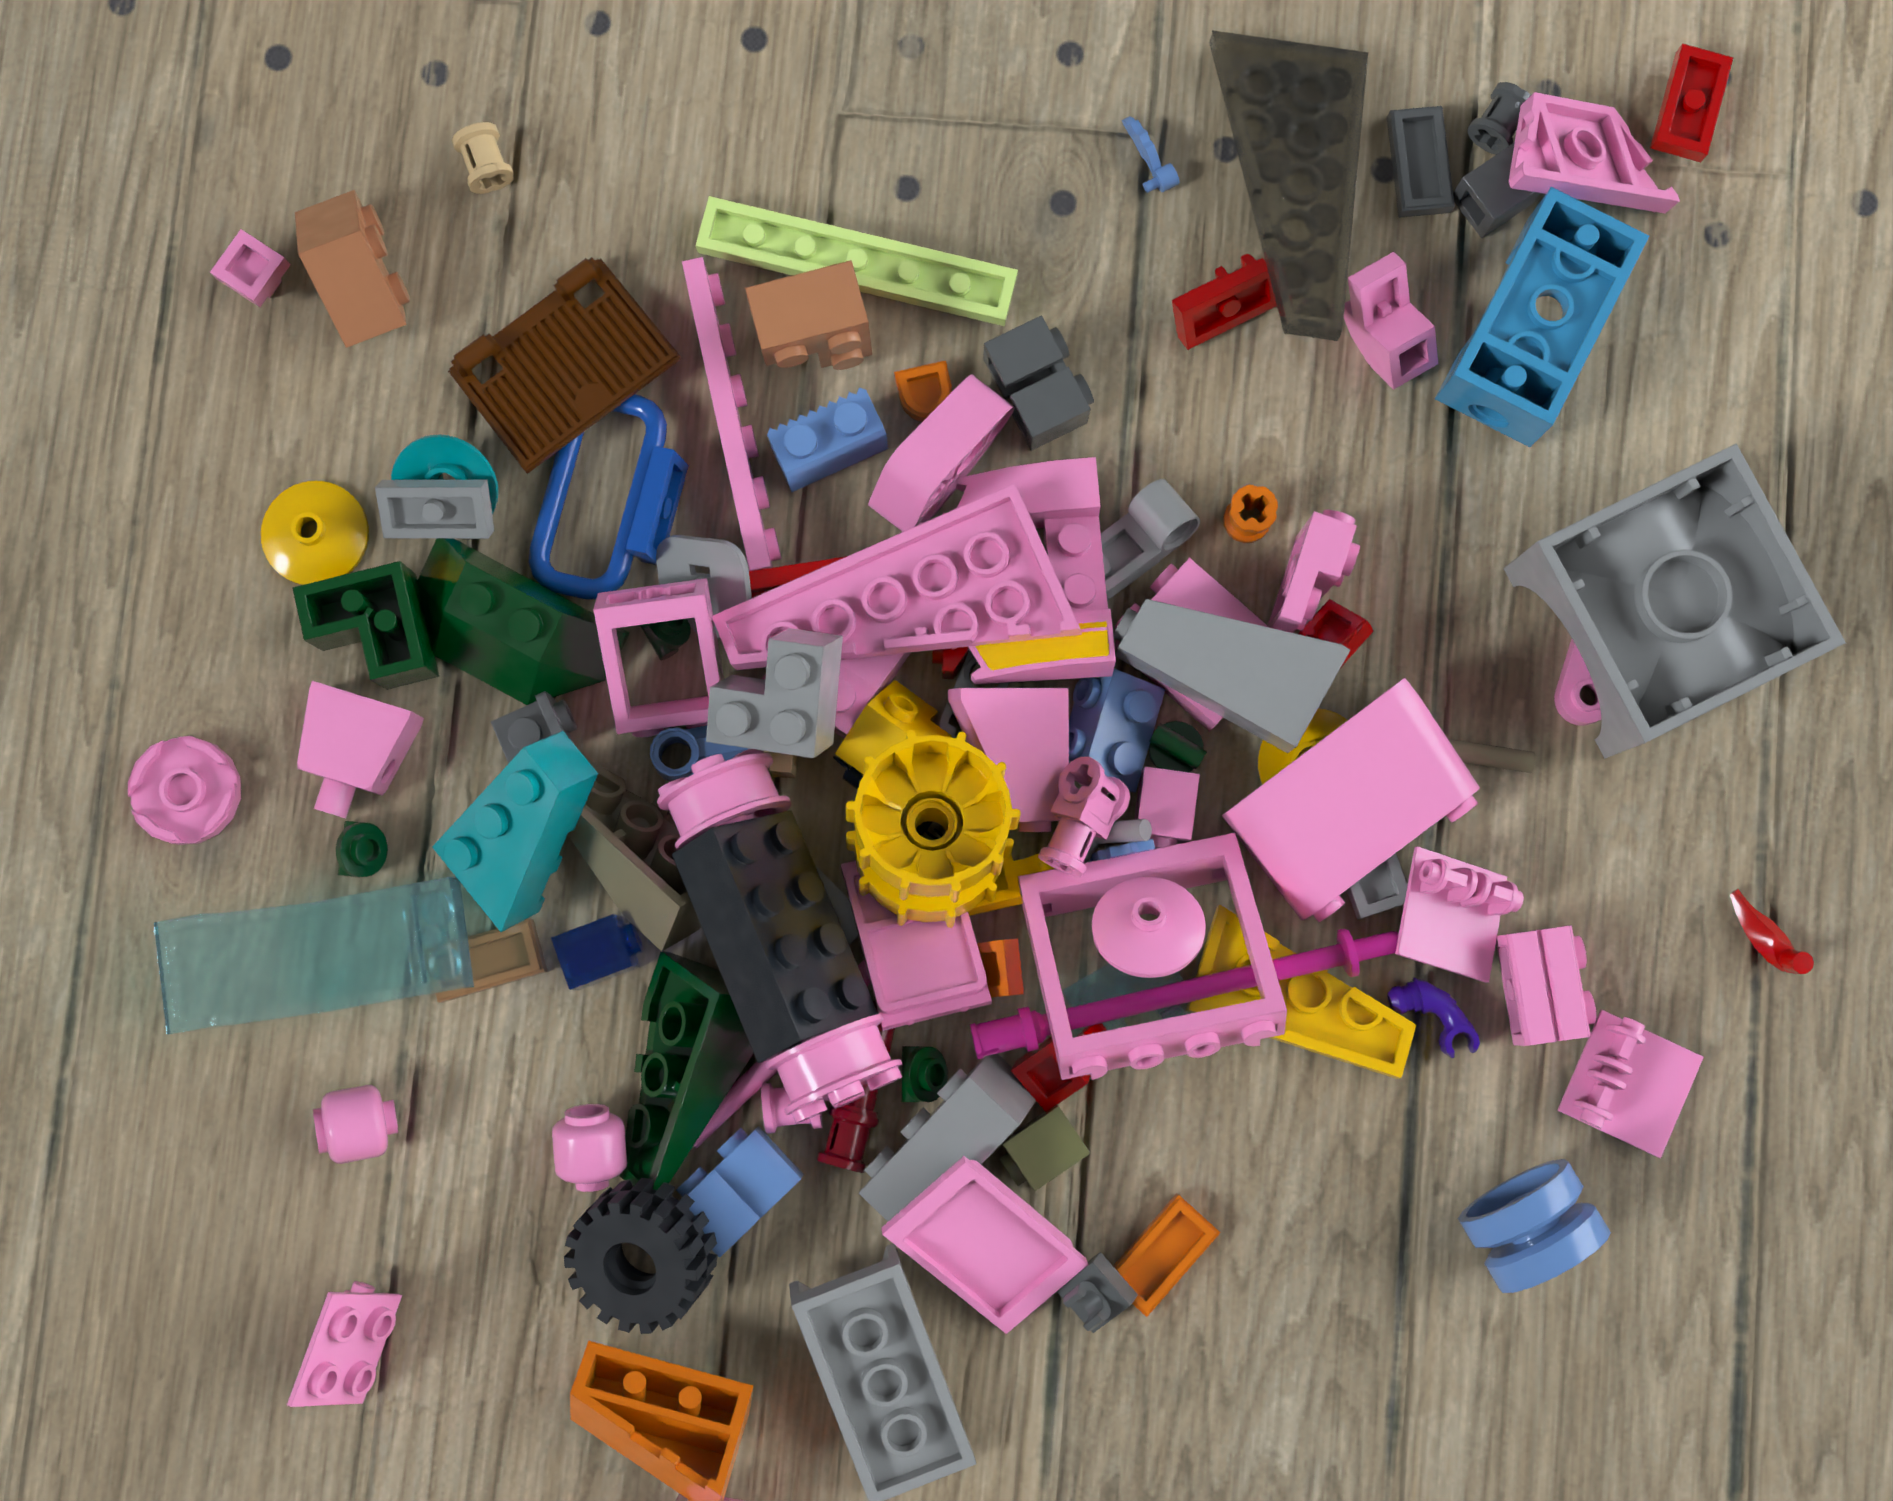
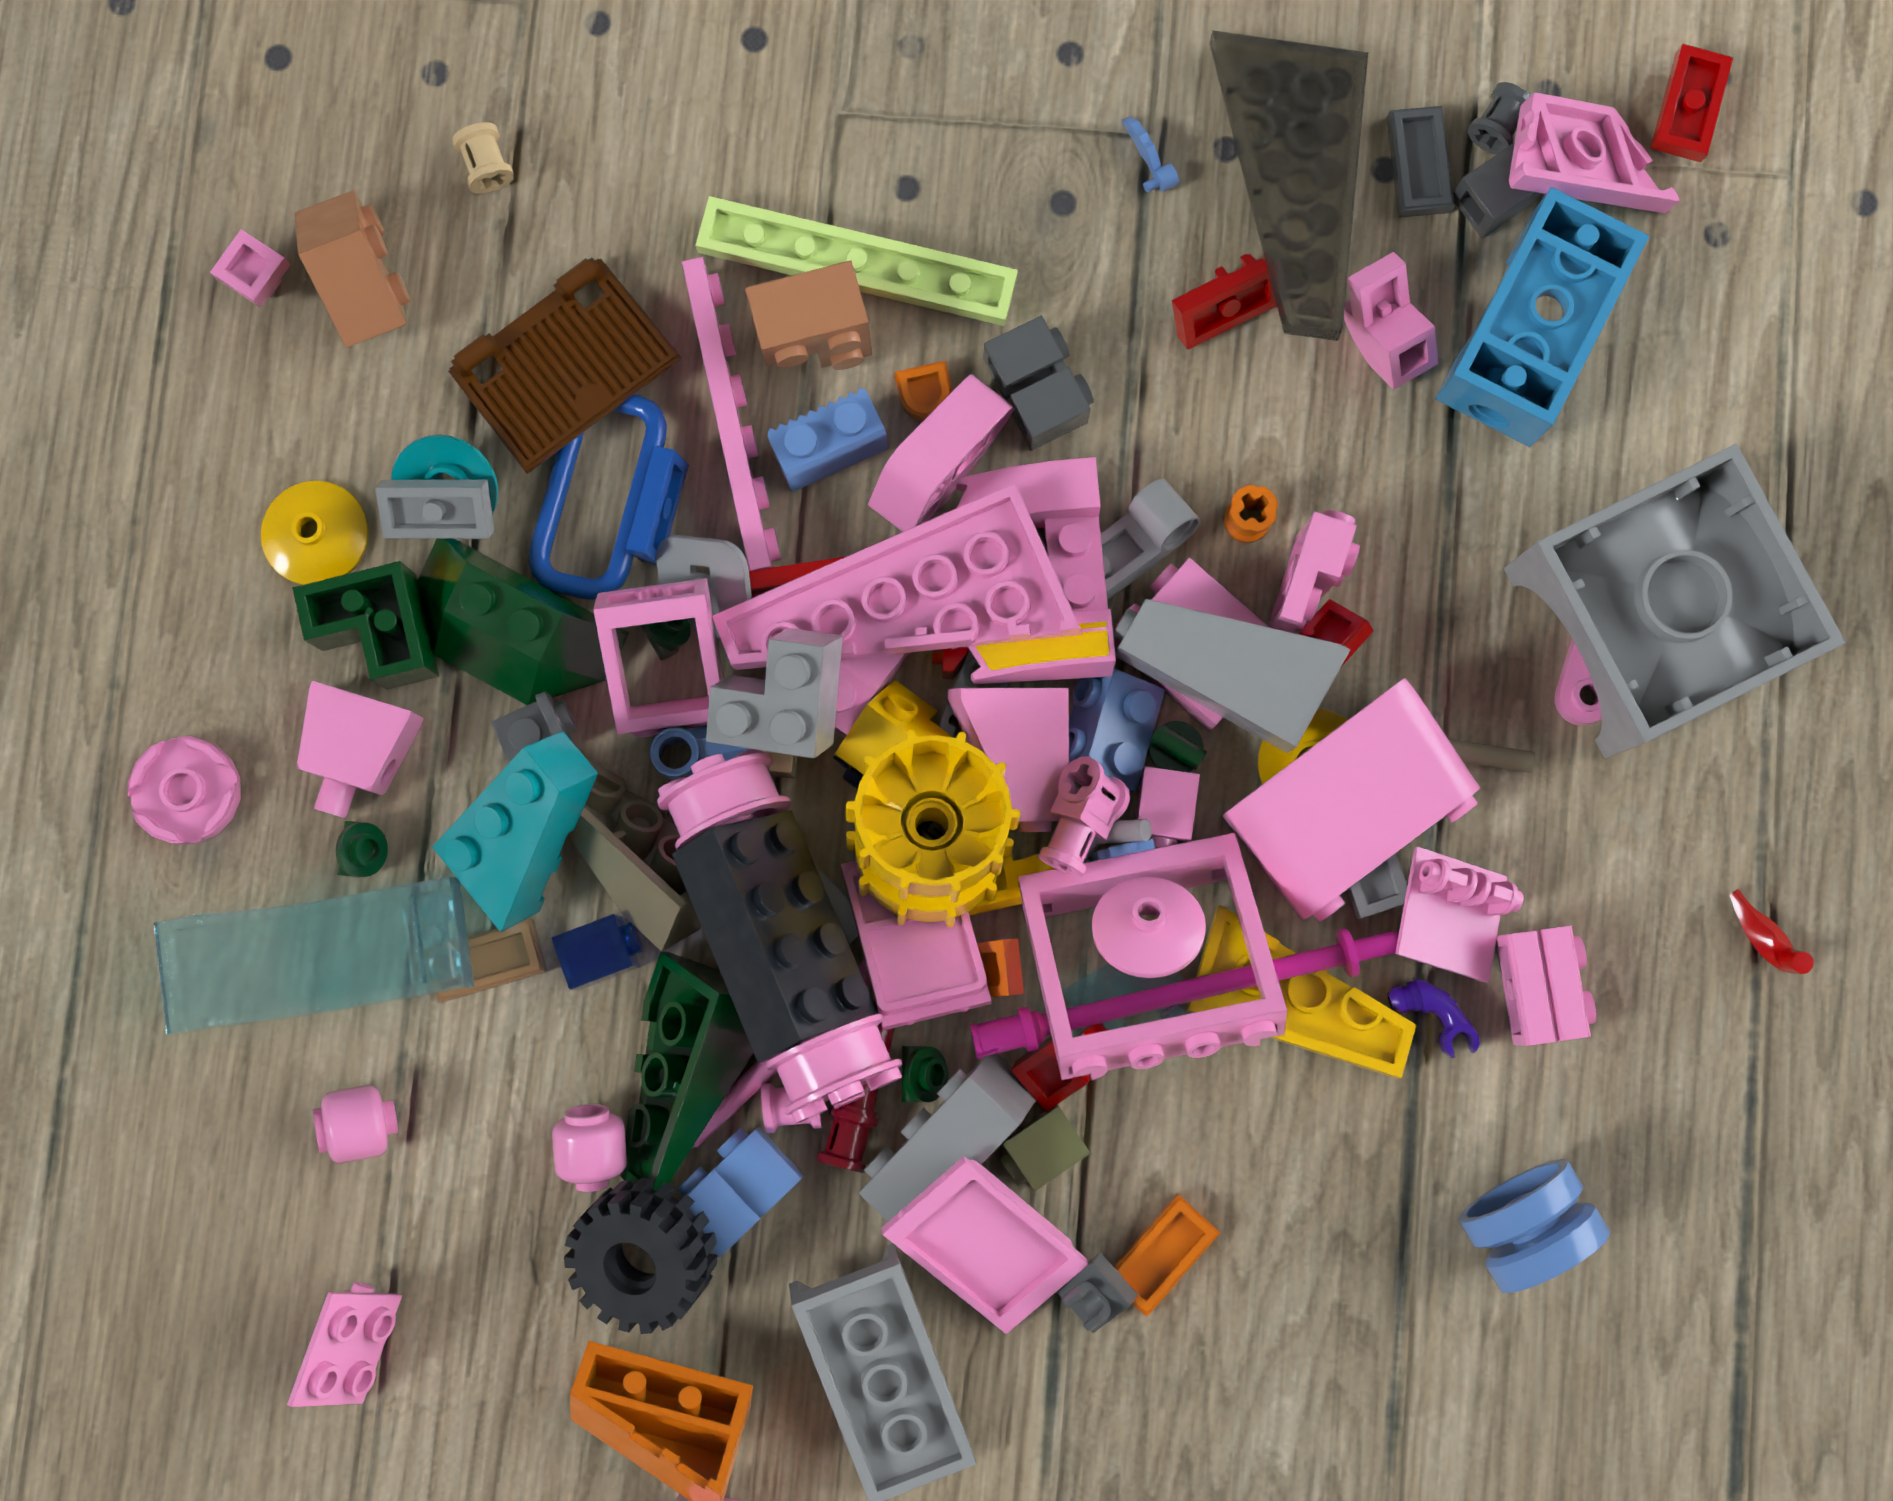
bright pink hinge [1557,1010,1704,1158] -> none

